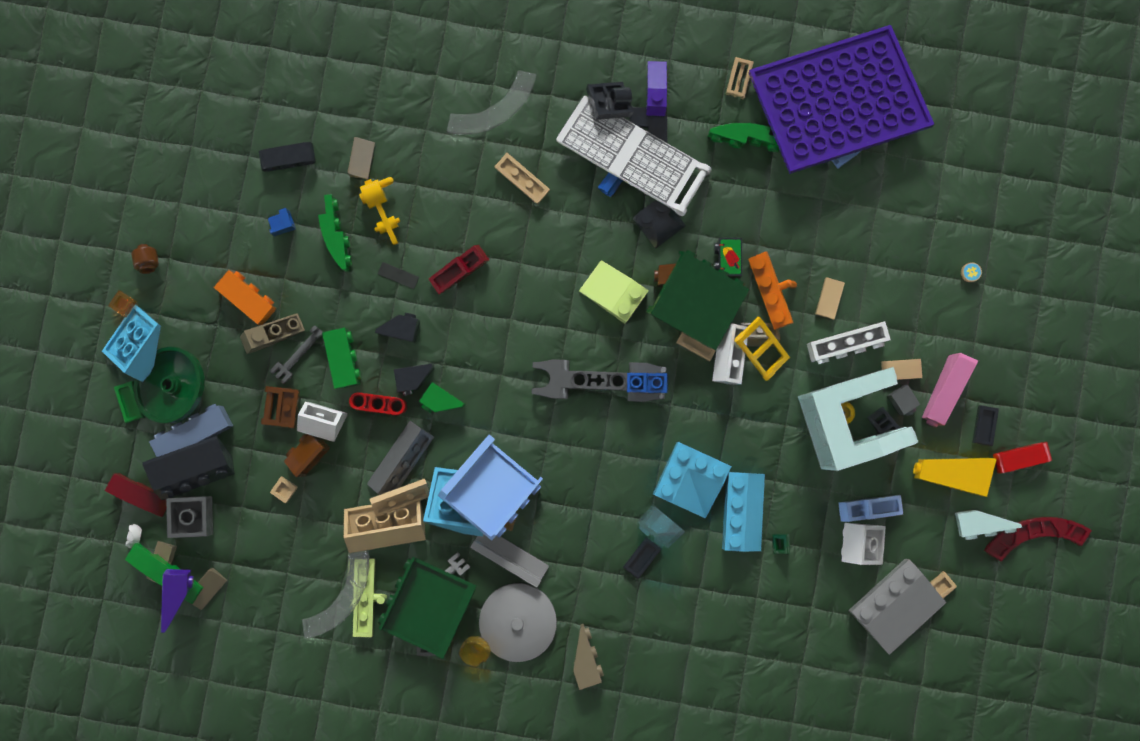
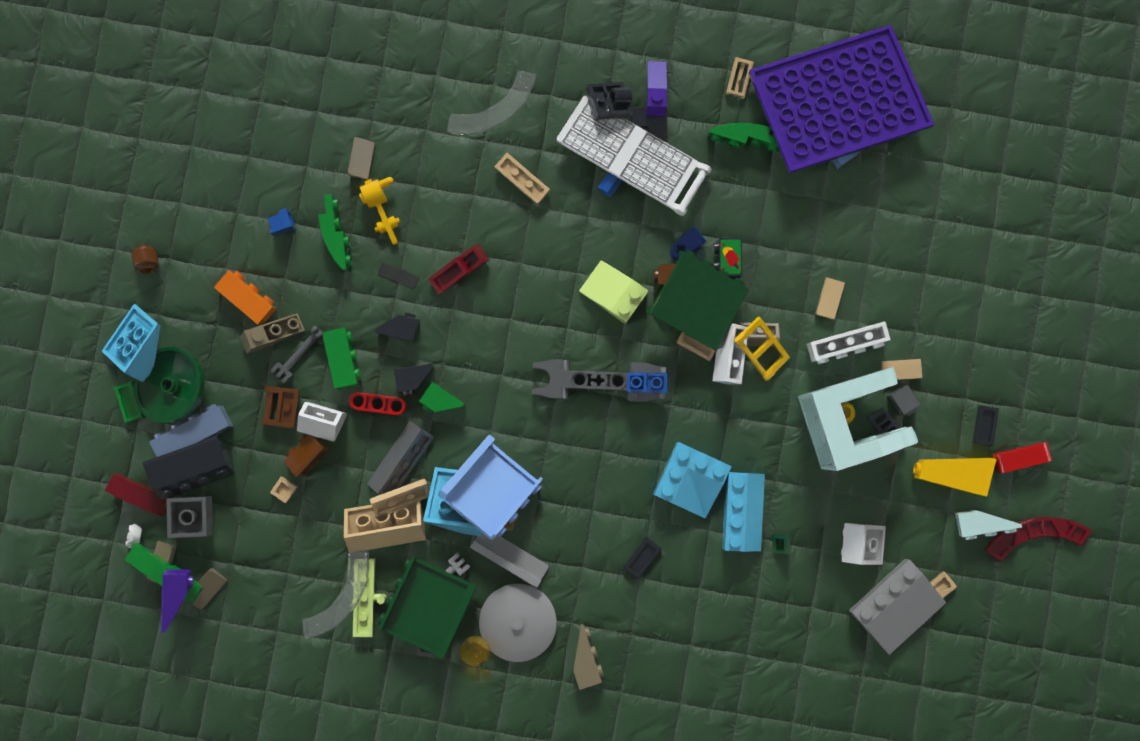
clear orange plate [108,290,137,317] -> none
black beam [259,142,316,172] -> none
black slope [633,200,686,249] -> none
clear light blue slope [638,504,685,548] -> none
orange plate [748,251,797,330] -> none
light blue slope [838,495,903,522] -> none
bright pink slope [922,353,978,427] -> none
tile [961,263,982,282] -> none
none -> clear blue piece [670,226,706,261]

